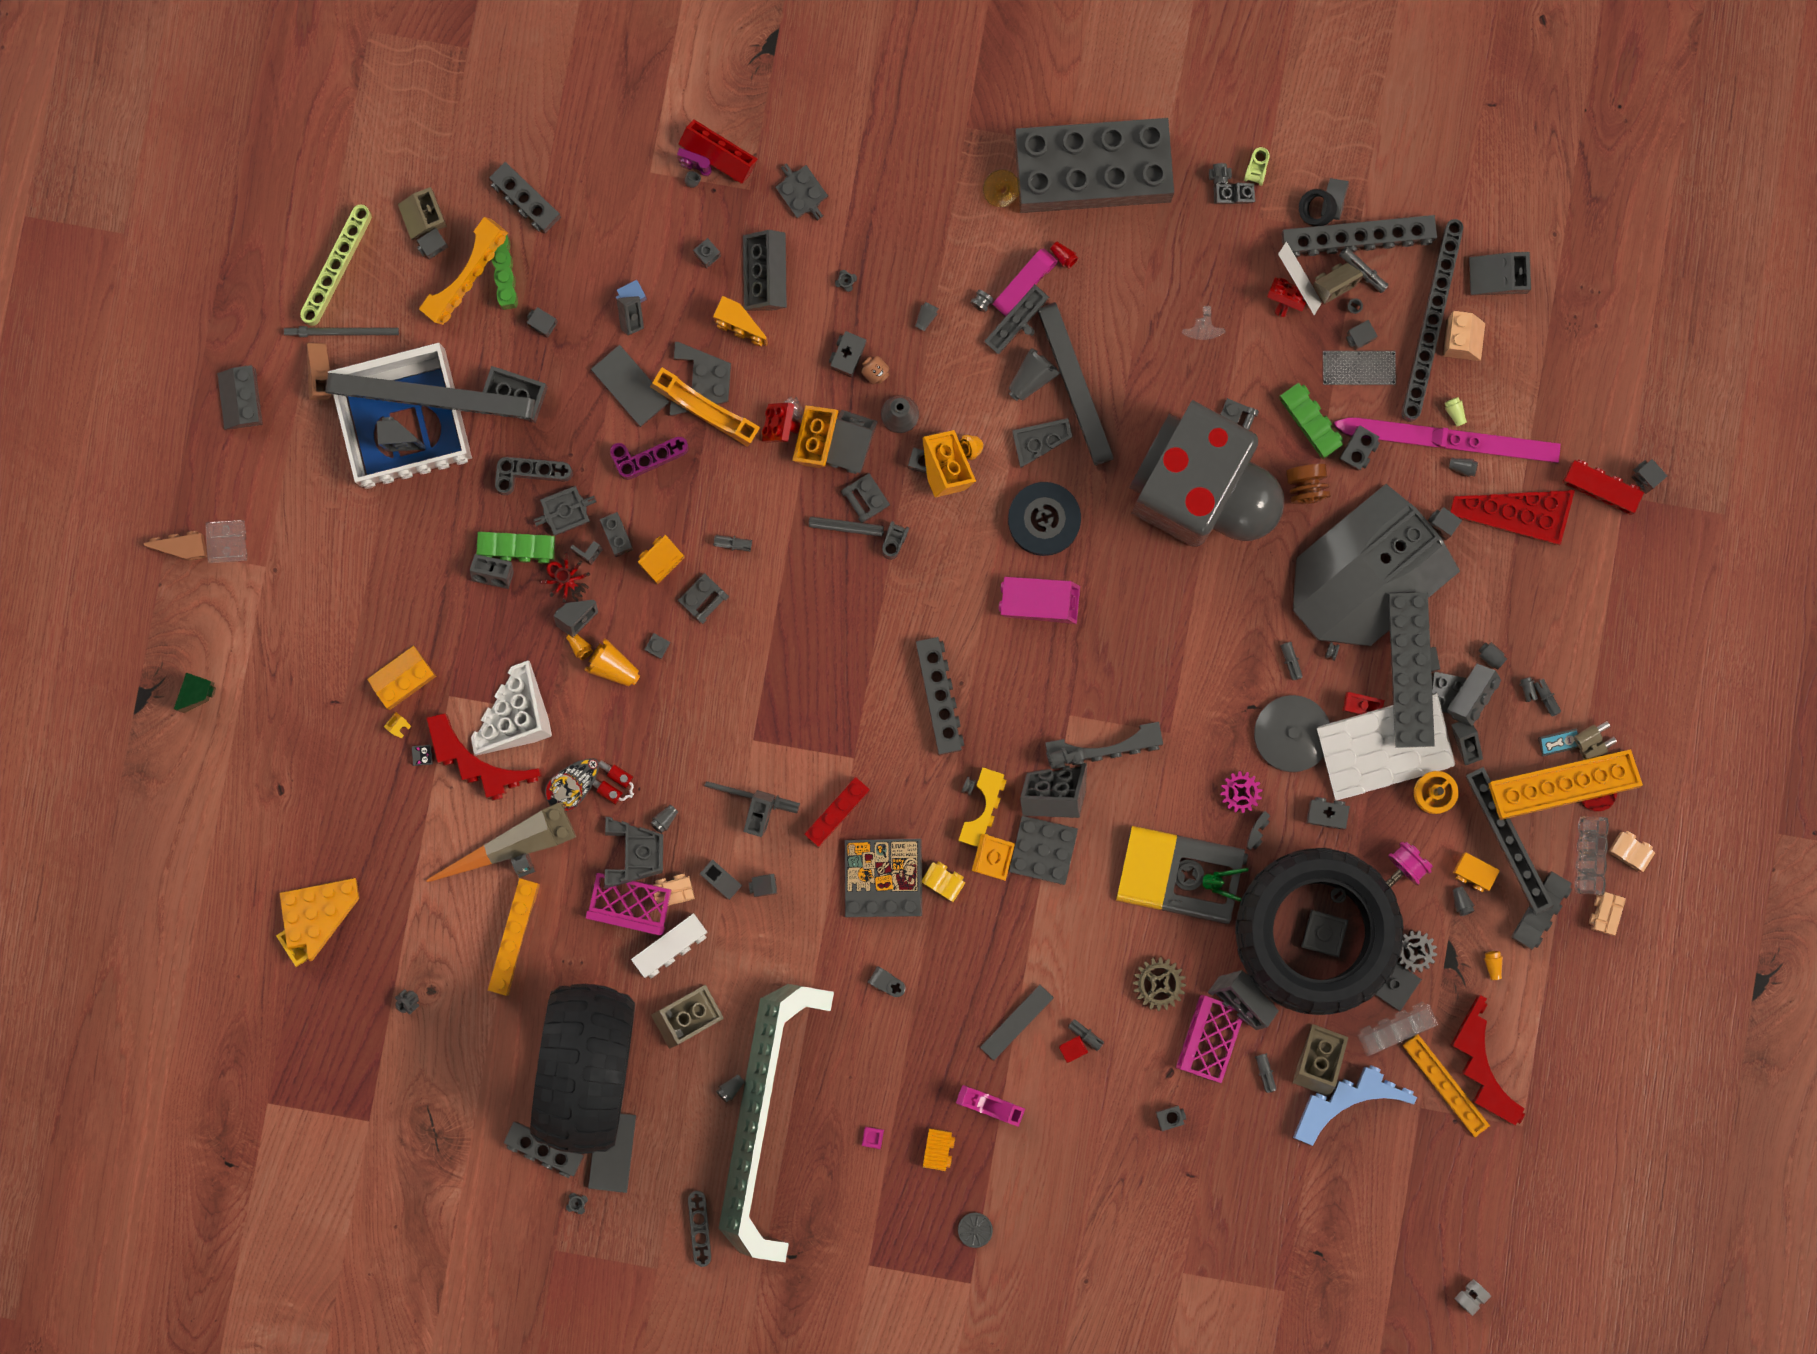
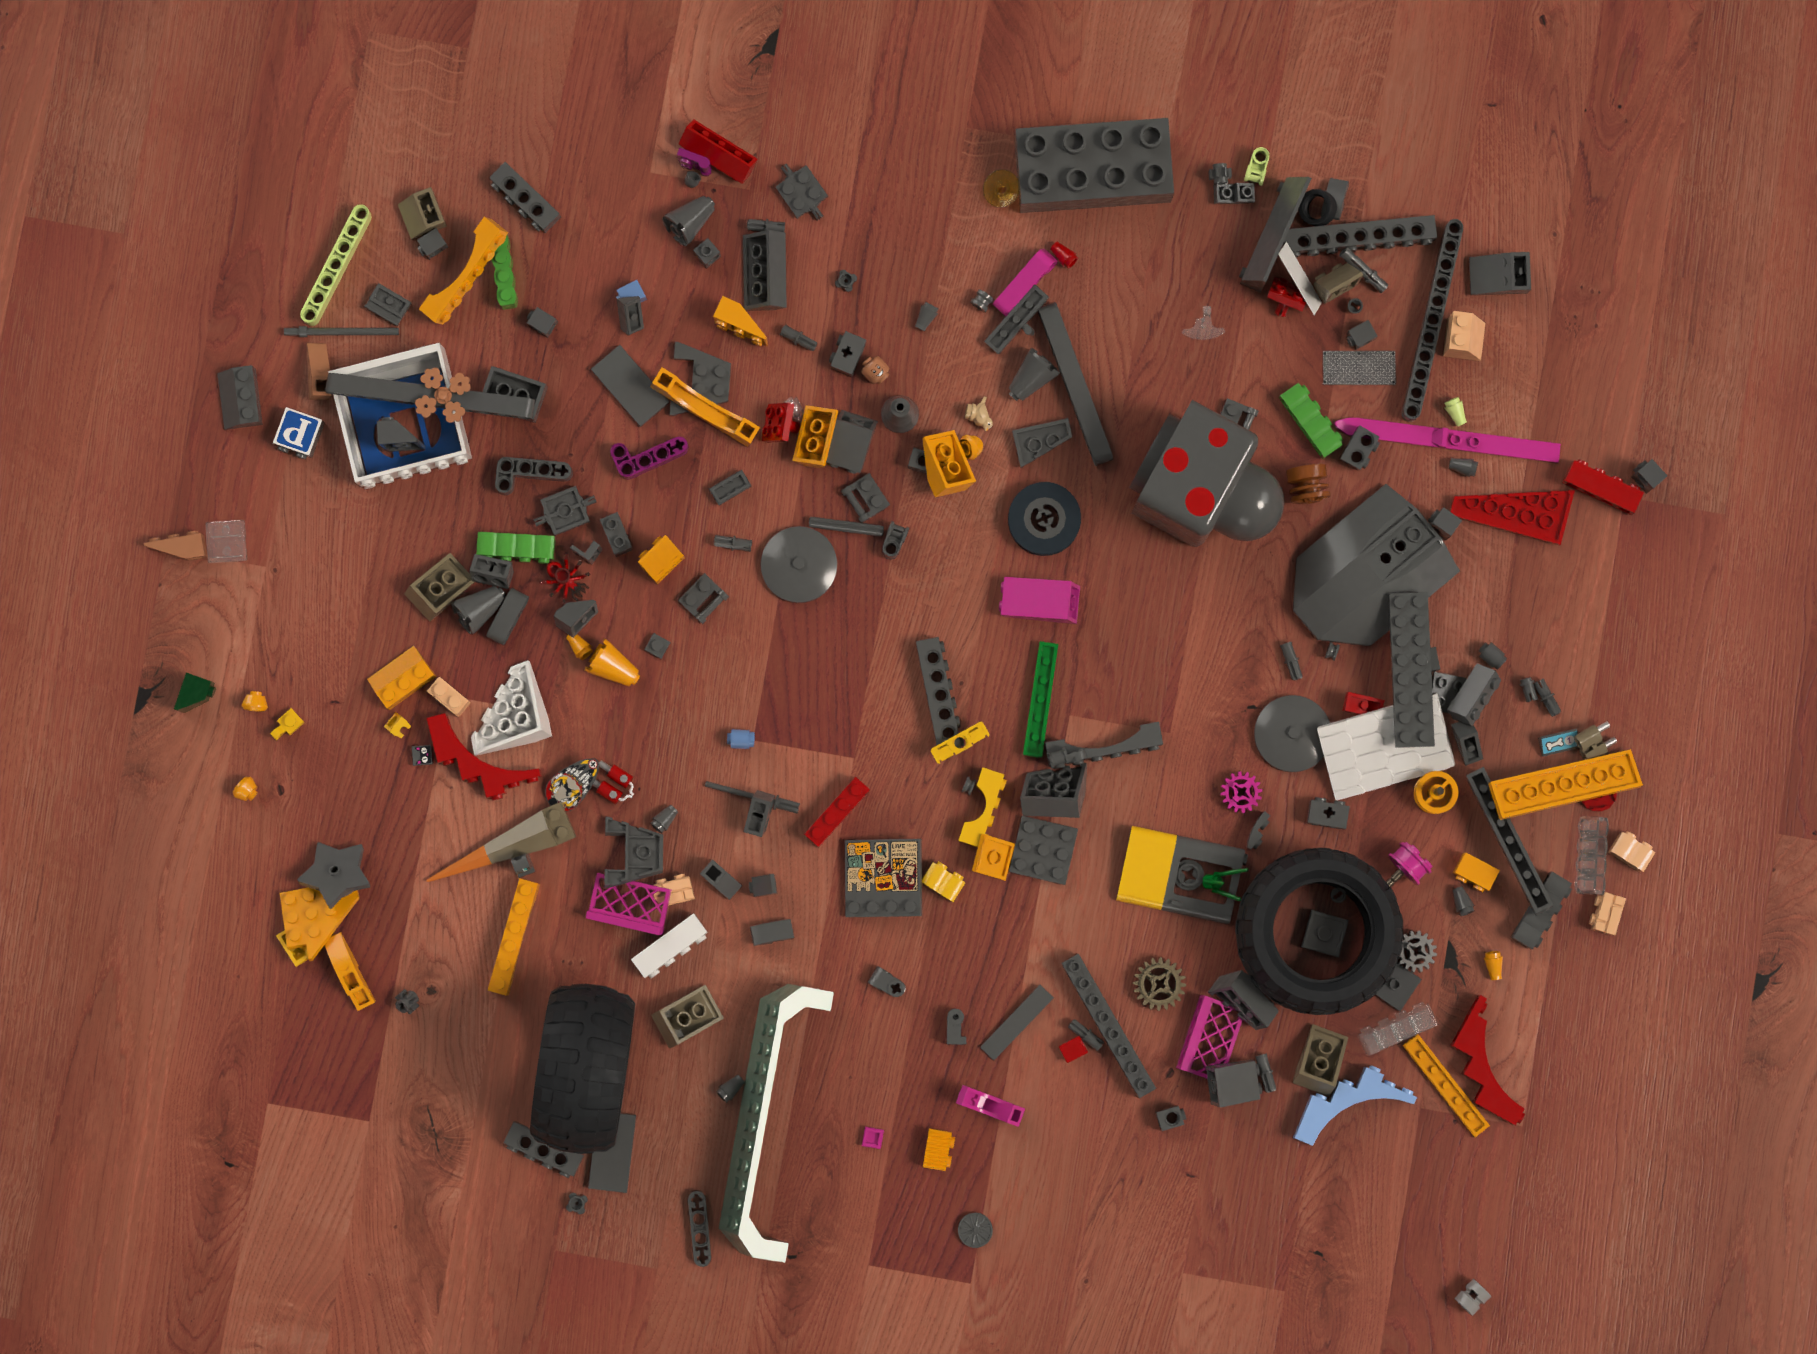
none -> light orange cone [233,776,258,801]
none -> light orange cone [241,691,268,712]
none -> yellow plate [270,708,305,740]
none -> piece [273,407,325,460]
none -> dark grey plate [297,842,370,909]
none -> light orange slope [325,932,376,1011]
none -> dark grey plate [364,283,412,327]
none -> dark tan slope [404,553,475,622]
none -> nougat plant [415,367,471,423]
none -> light nougat brick [427,677,471,717]
none -> dark grey cone [450,586,506,635]
none -> dark grey beam [486,588,529,645]
none -> dark grey cone [662,196,715,246]
none -> dark grey plate [709,470,752,506]
none -> medium blue brick [727,729,755,749]
none -> dark grey axle [747,219,785,232]
none -> dark grey slope [750,919,794,946]
none -> dark grey dish [761,526,837,603]
none -> dark grey axle [780,325,817,351]
none -> yellow piece [931,722,989,764]
none -> dark grey leg [947,1009,966,1045]
none -> tan animal [965,396,993,431]
none -> green plate [1023,641,1059,758]
none -> dark grey brick [1061,953,1156,1098]
none -> dark grey slope [1206,1059,1262,1107]
none -> dark grey slope [1239,177,1312,293]

